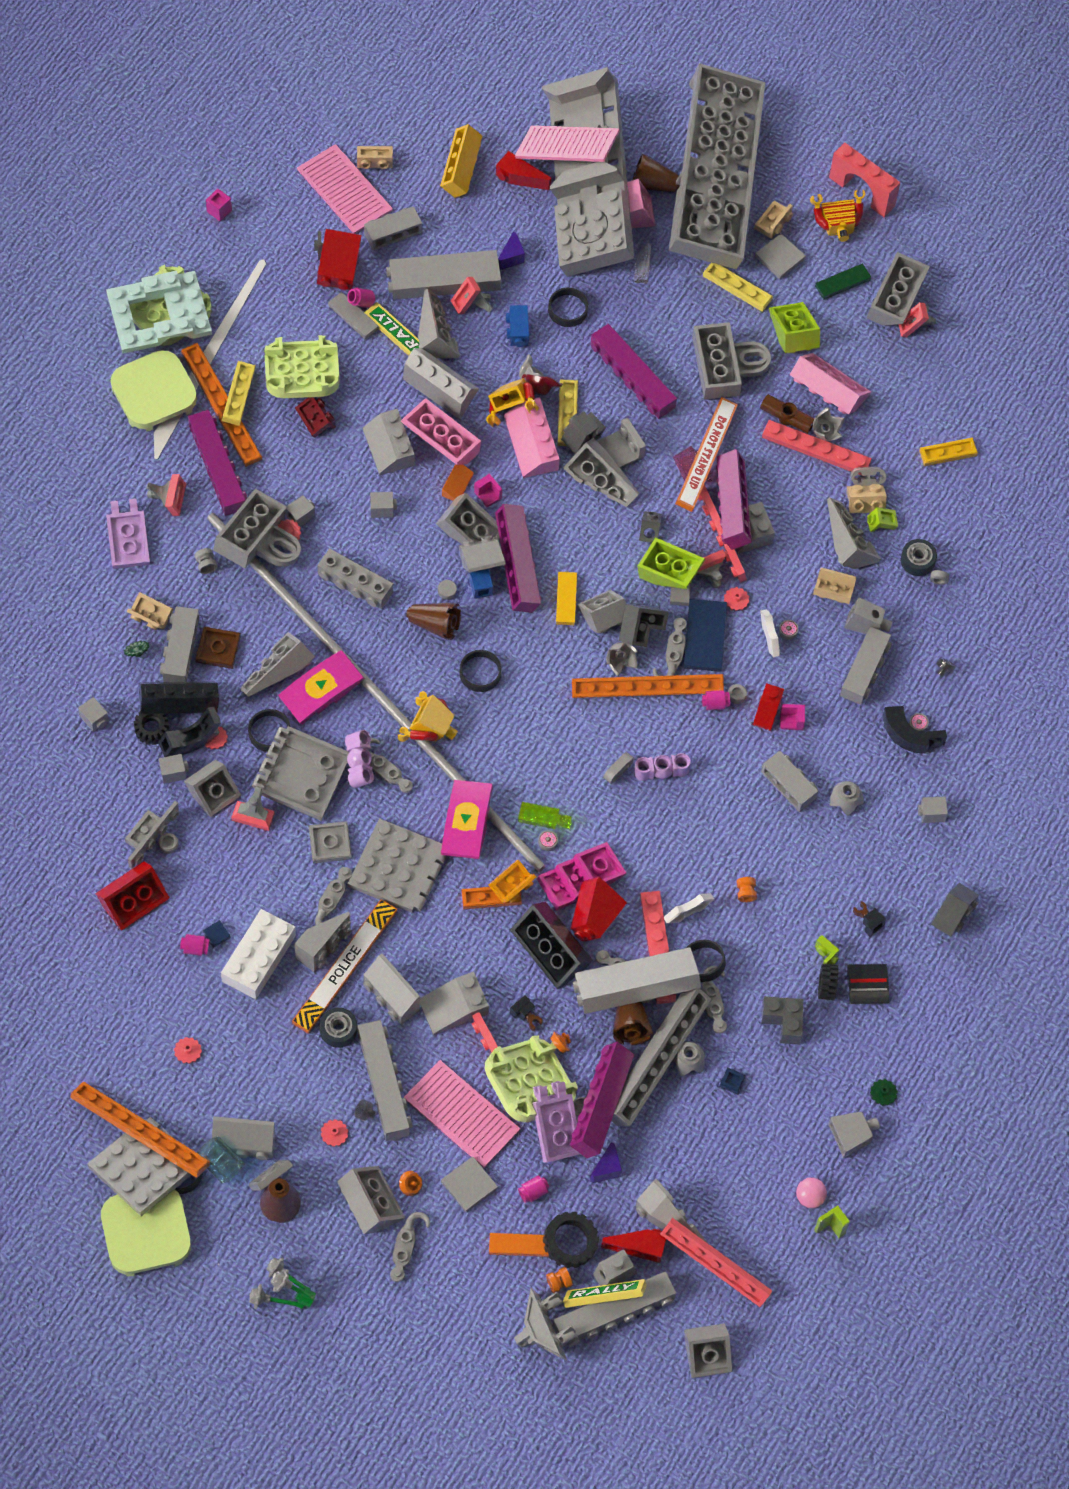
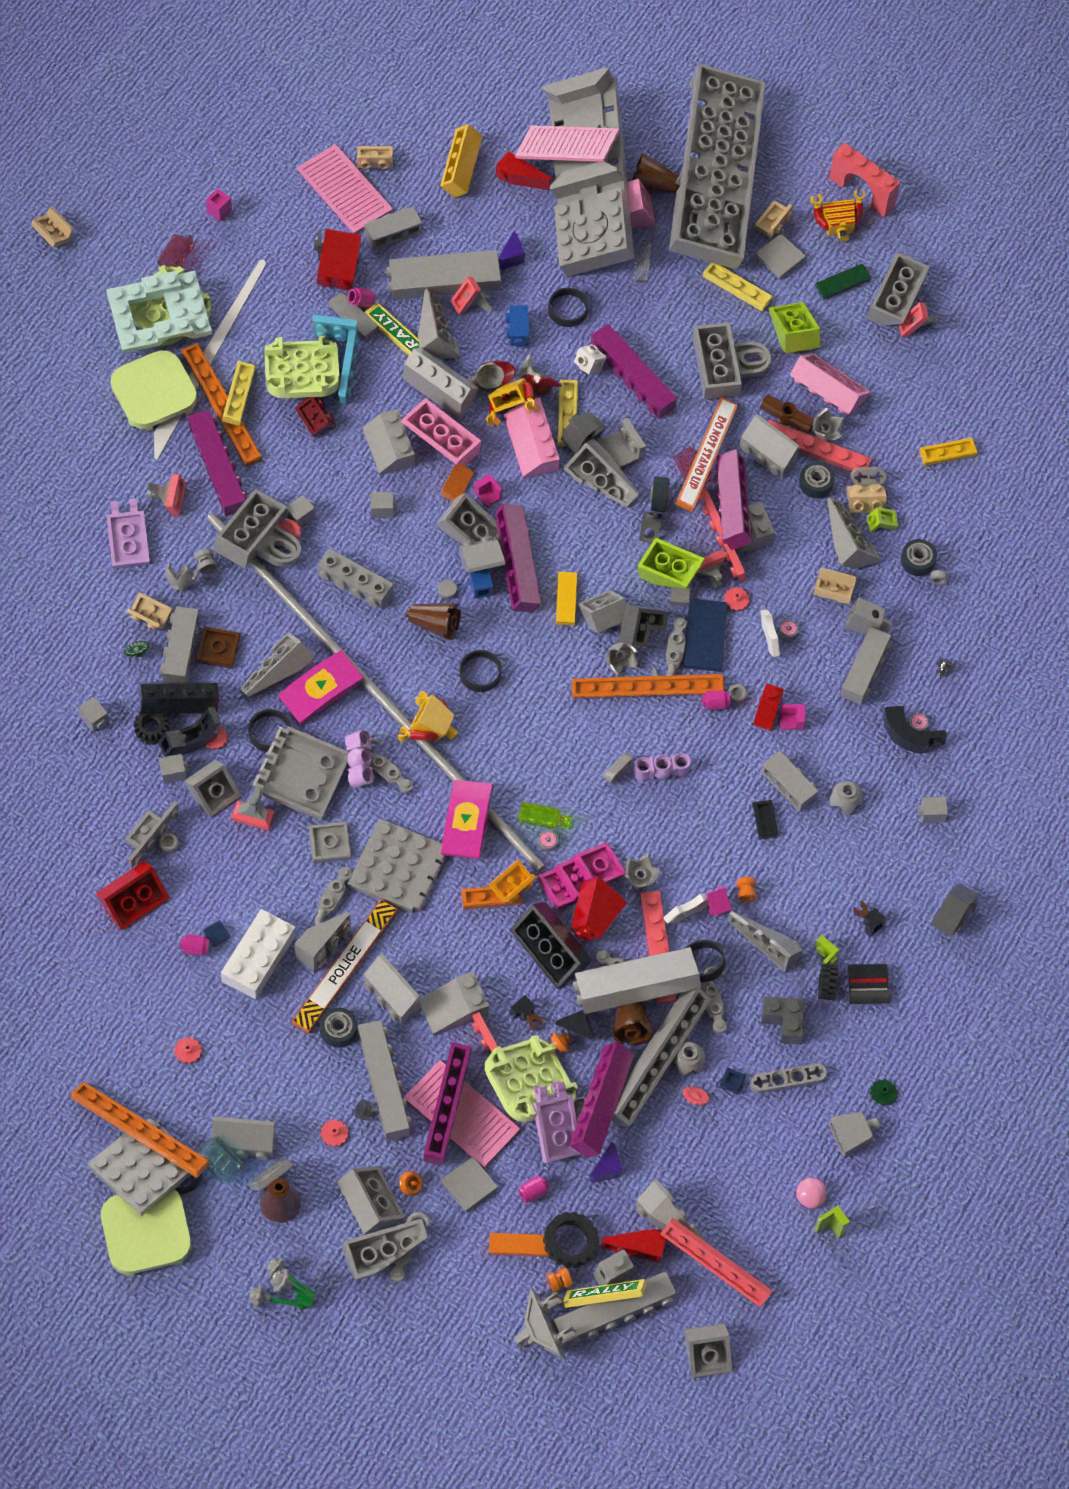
none -> tan bracket [31,207,74,248]
none -> clear pink bracket [157,233,195,268]
none -> light grey piece [166,564,199,590]
none -> medium azure bracket [312,315,360,405]
none -> light grey wedge [343,1219,428,1281]
none -> magenta brick [423,1042,471,1166]
none -> light grey hair [467,361,516,389]
none -> black slope [555,1010,595,1040]
none -> white brick [574,345,607,375]
none -> light grey piece [625,854,660,888]
none -> black wheel [650,476,670,512]
none -> coral piece [683,1086,710,1106]
none -> dark pink panel [707,886,732,916]
none -> light grey wedge [728,911,803,972]
none -> light grey slope [740,414,800,478]
none -> light grey beam [750,1064,827,1094]
none -> black tile [752,800,778,840]
none -> wheel [799,461,835,498]

